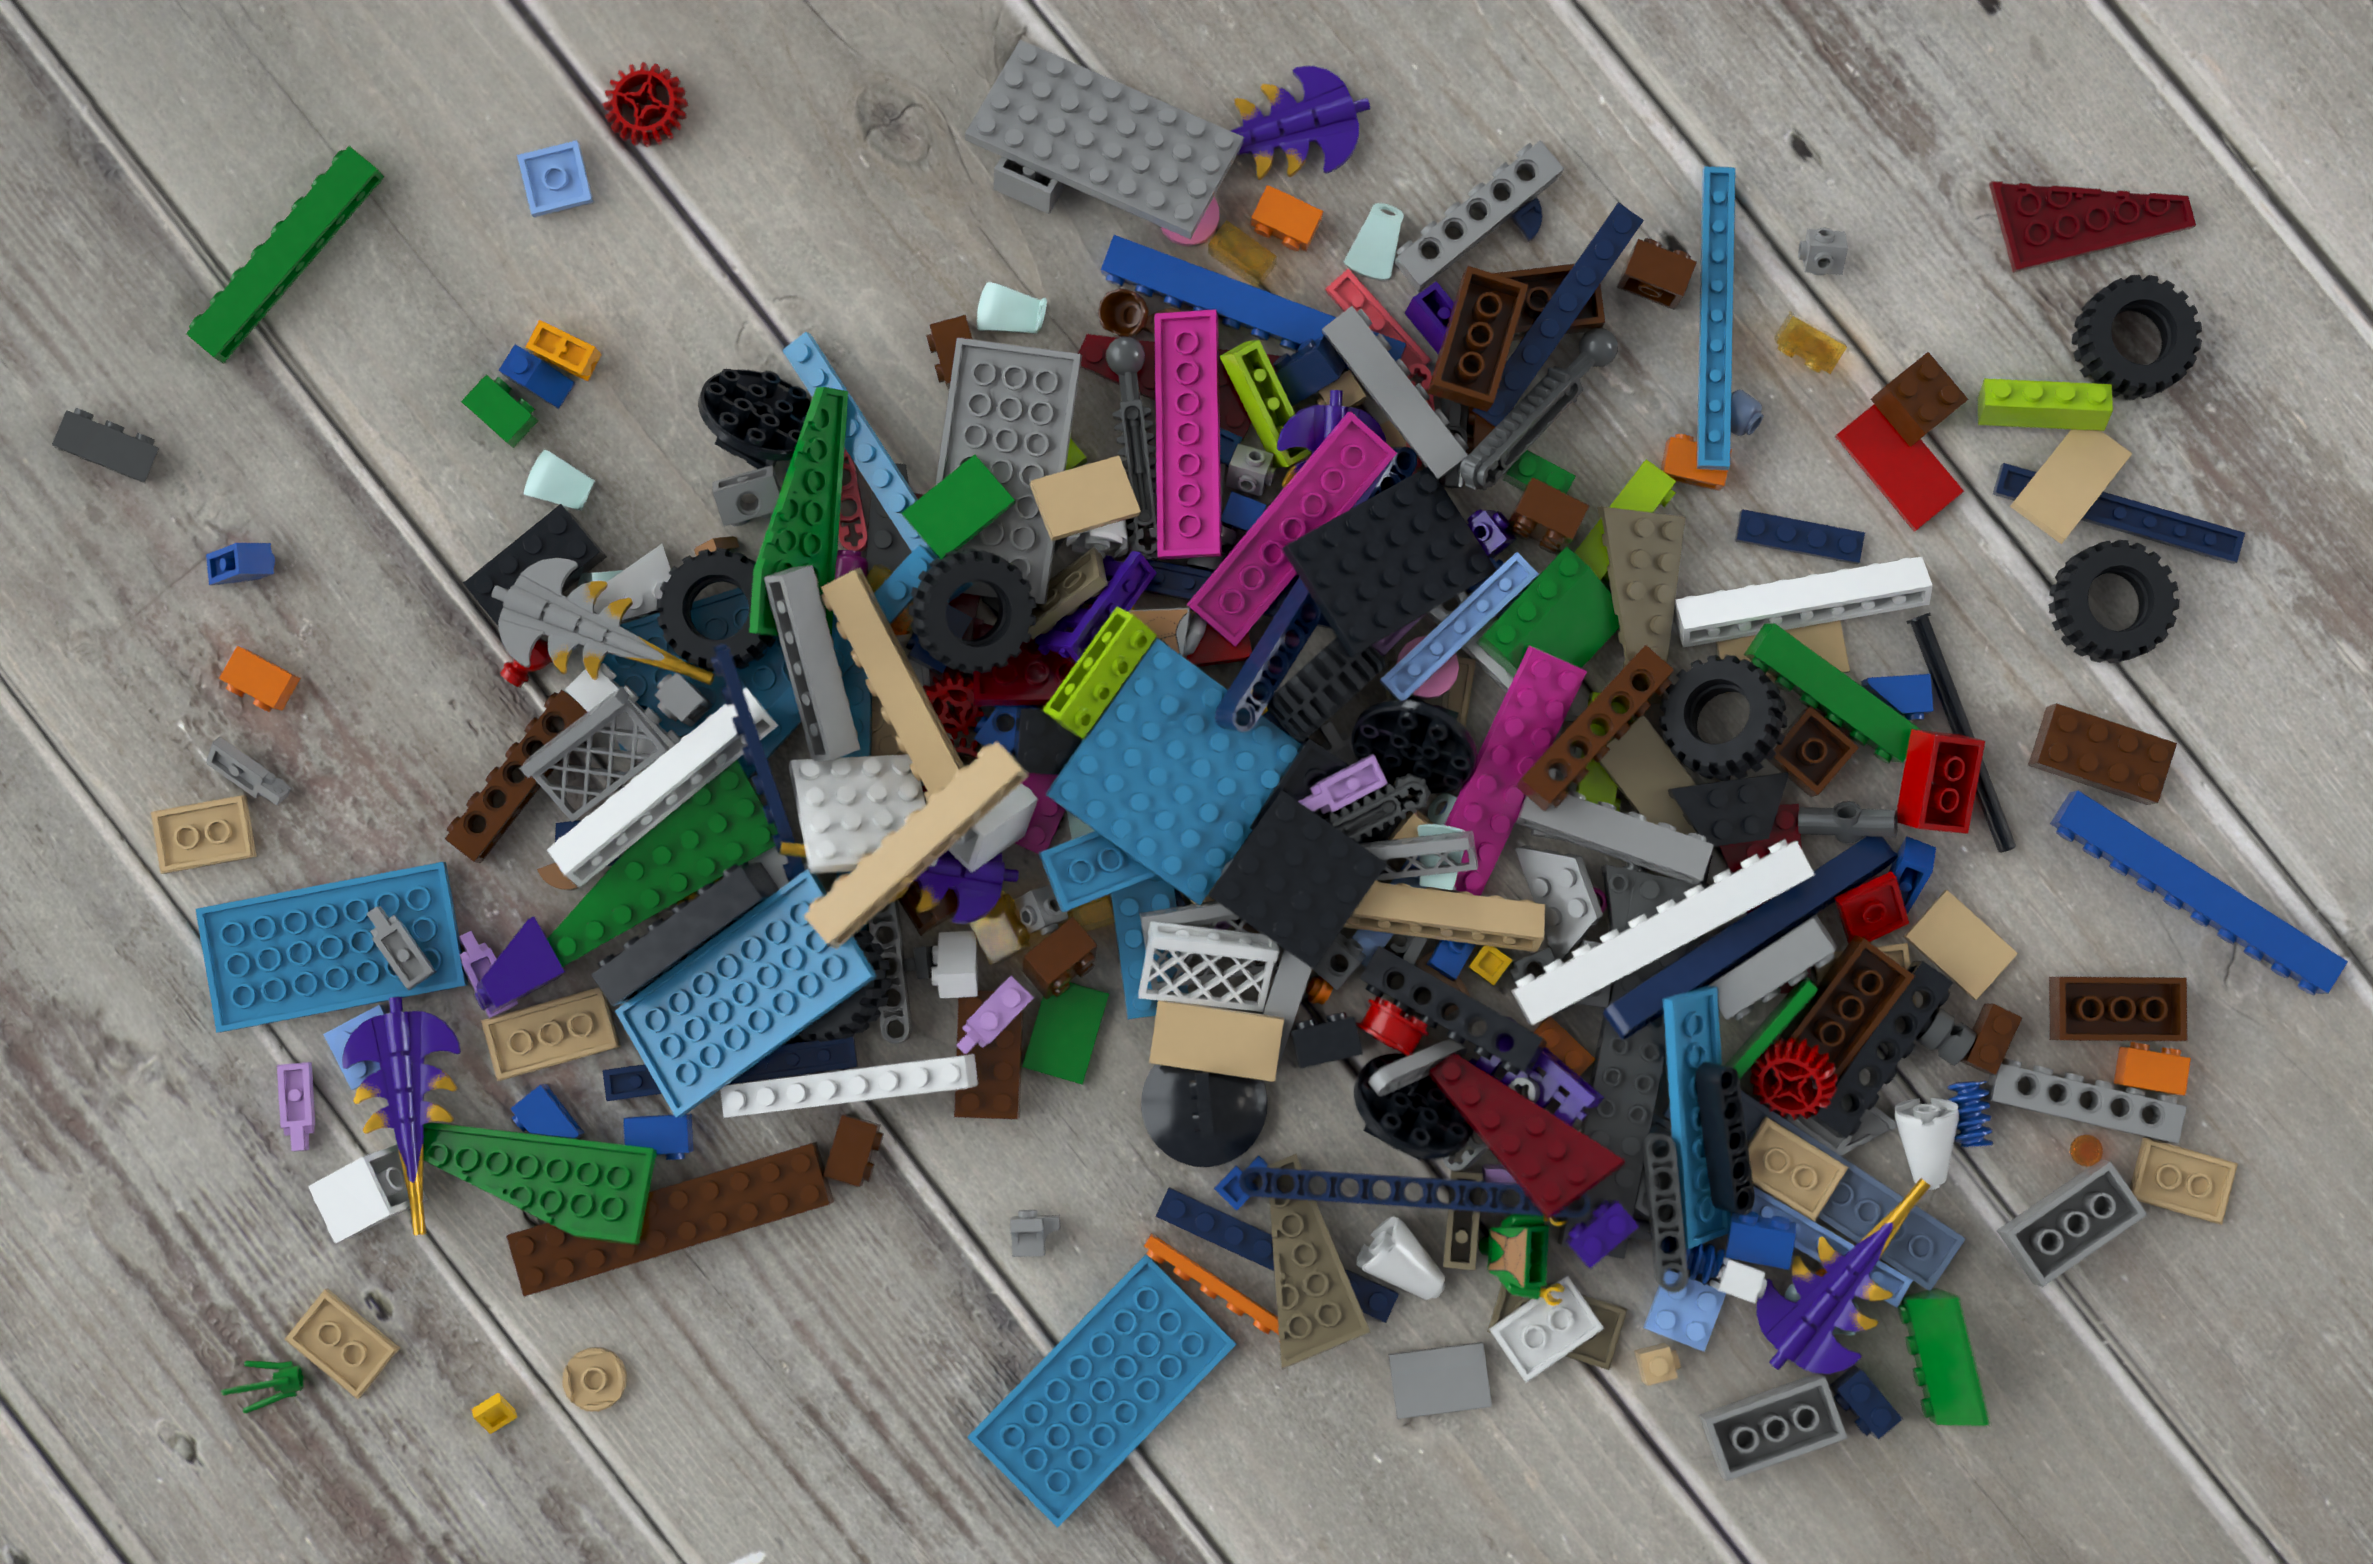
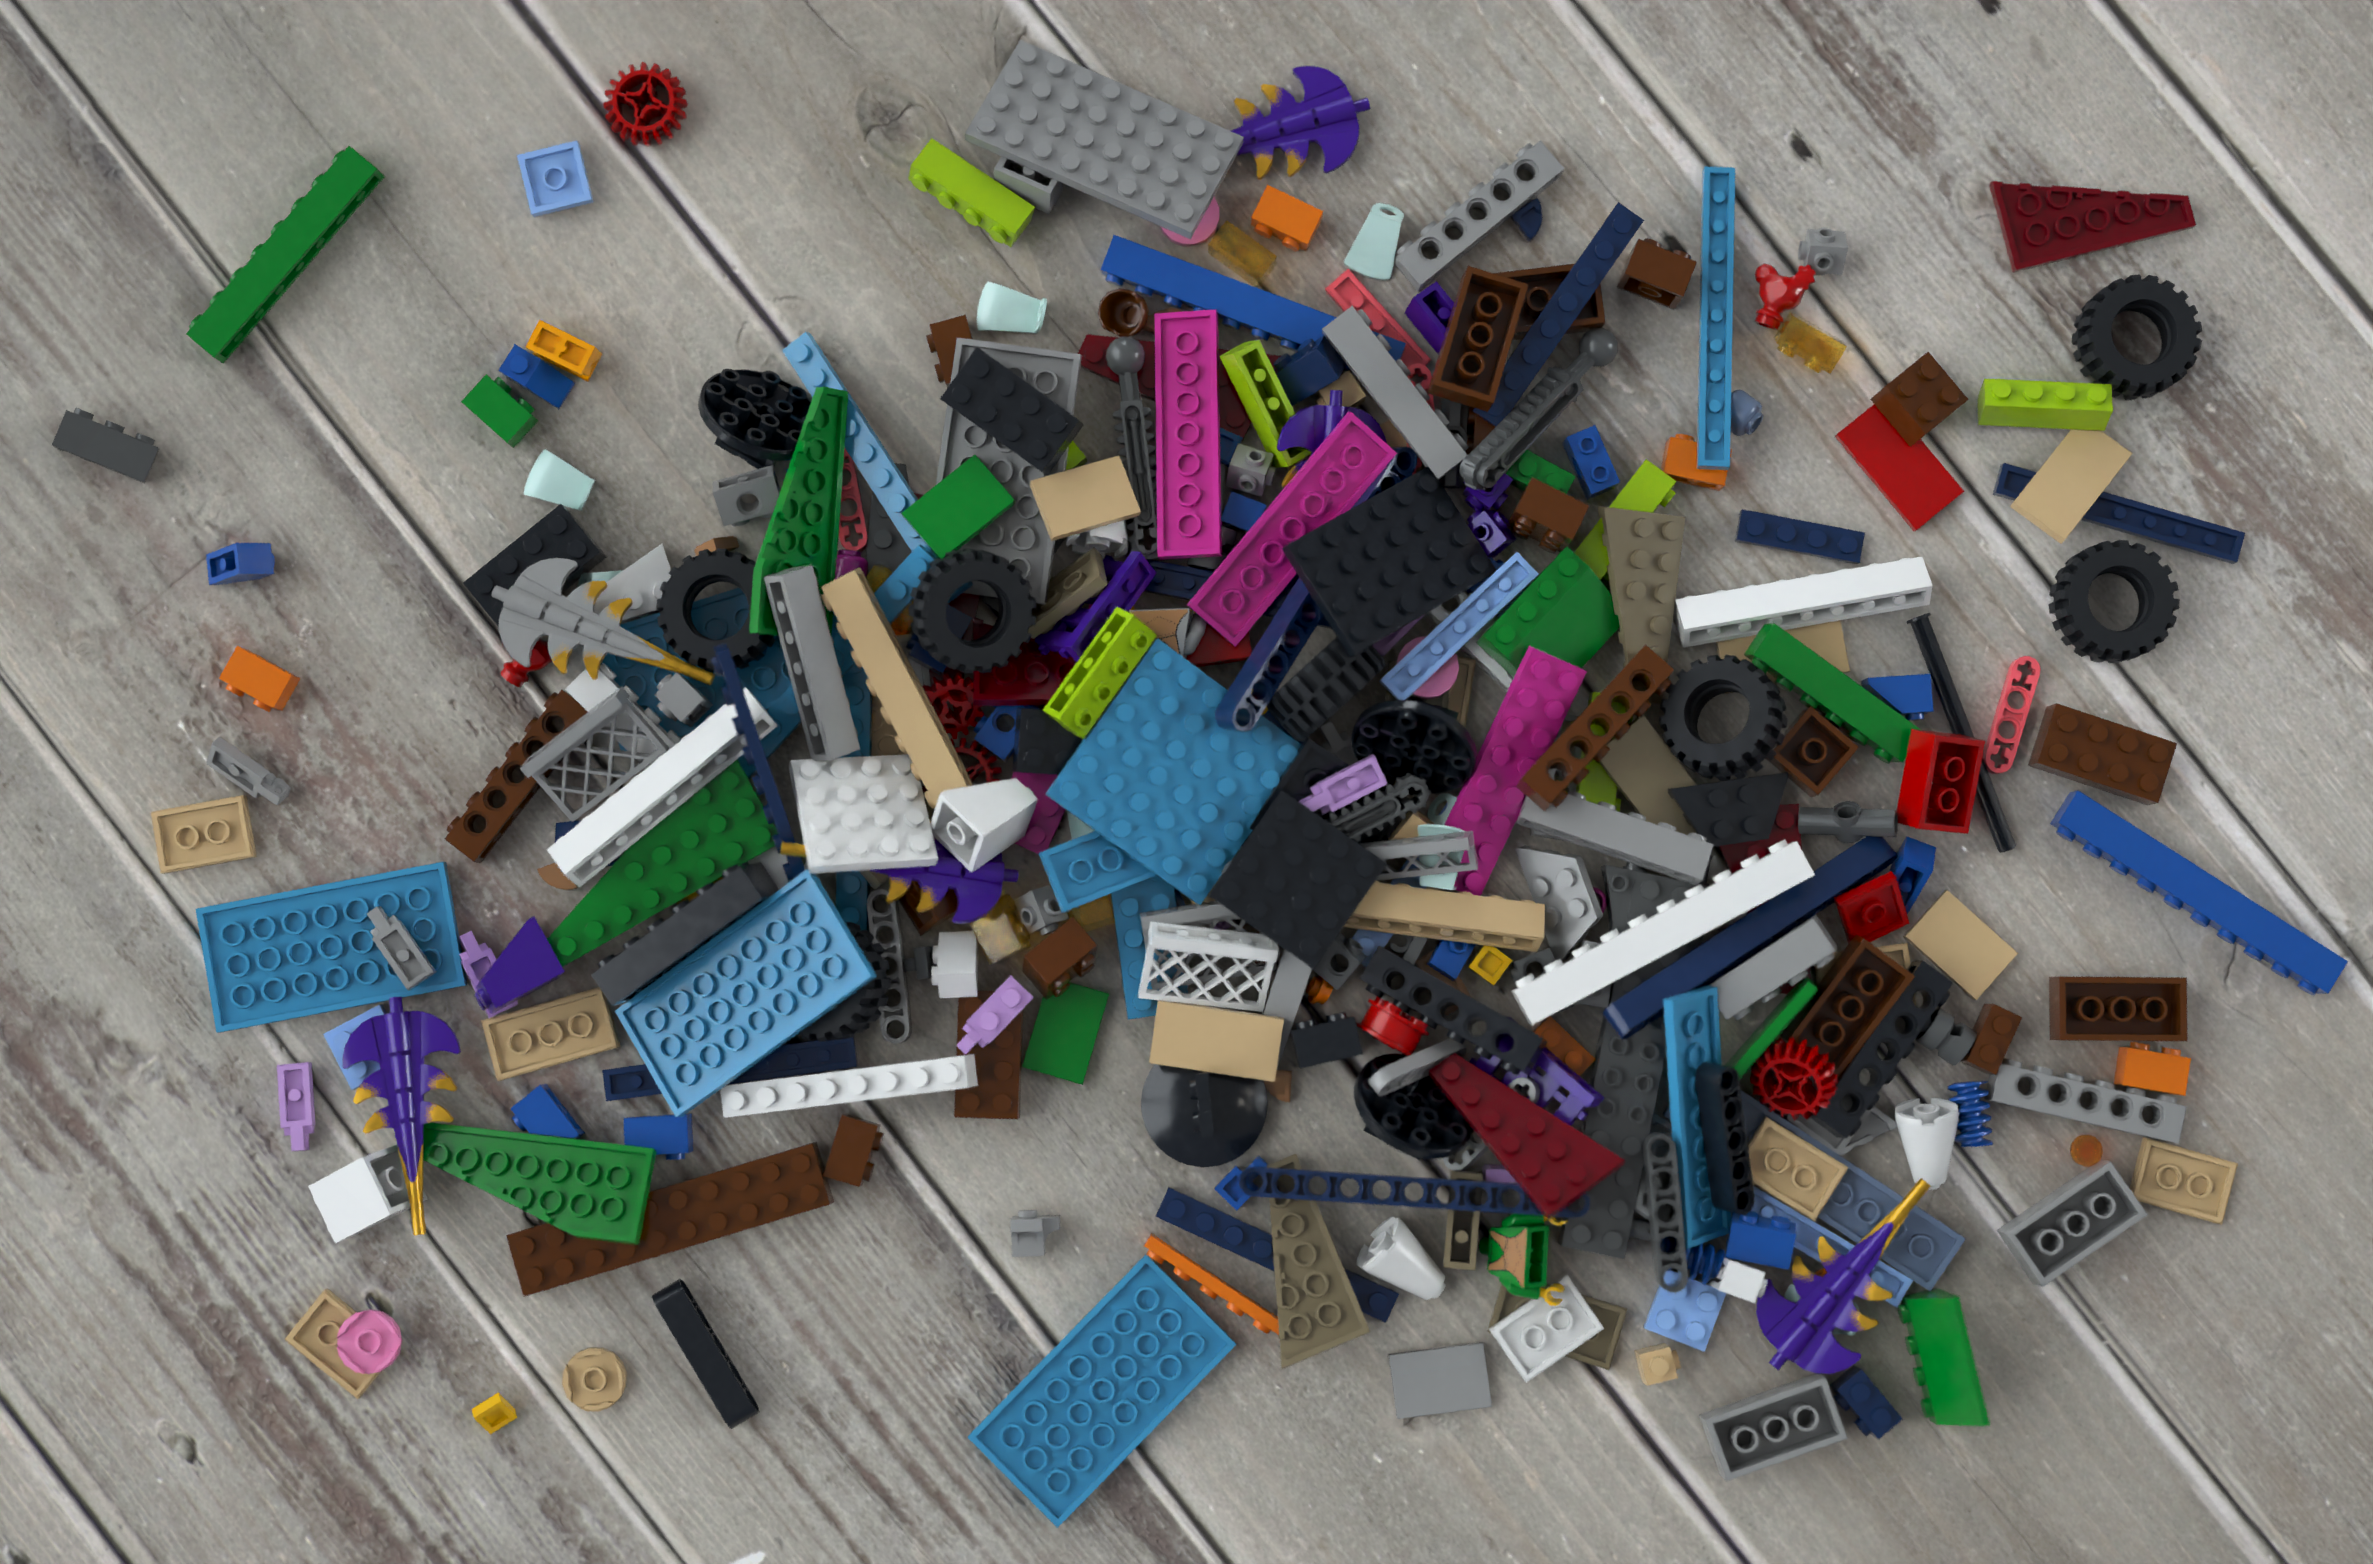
green plant [221,1360,304,1414] -> none
tan brick [804,742,1029,949] -> none
dark purple brick [1565,1199,1639,1269] -> none
none -> bright pink tile [337,1309,402,1374]
none -> black beam [652,1278,760,1429]
none -> lime brick [908,138,1035,247]
none -> black brick [940,347,1084,476]
none -> medium nougat tile [1263,1070,1292,1102]
none -> dark purple brick [1463,473,1513,511]
none -> blue brick [1562,425,1620,500]
none -> red animal [1754,263,1816,330]
none -> coral beam [1982,656,2041,774]

